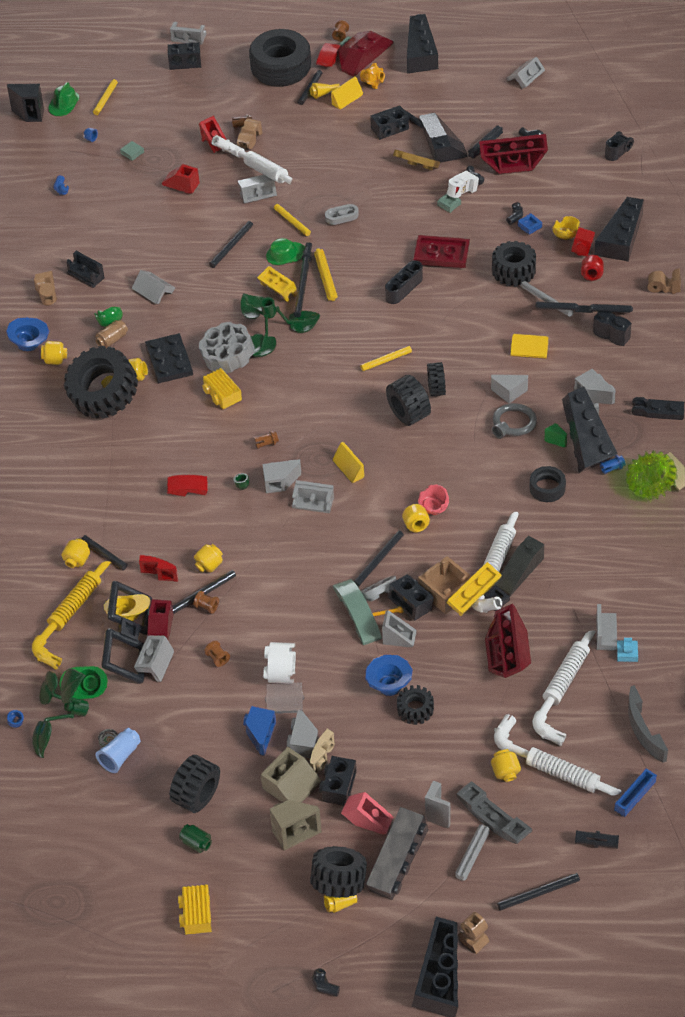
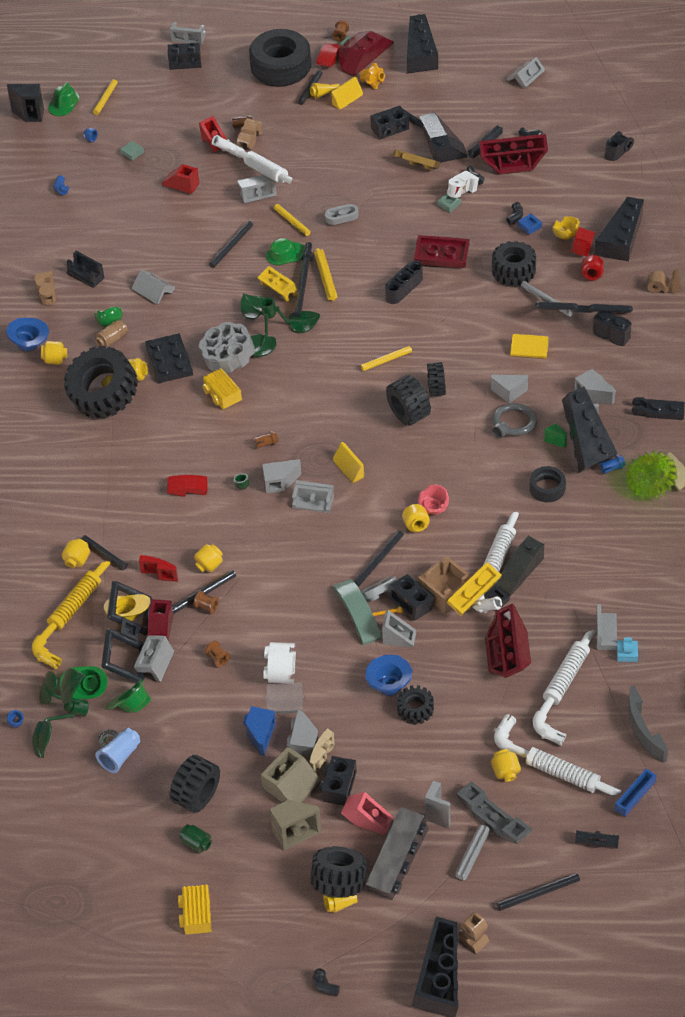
none -> green piece [105,679,151,713]

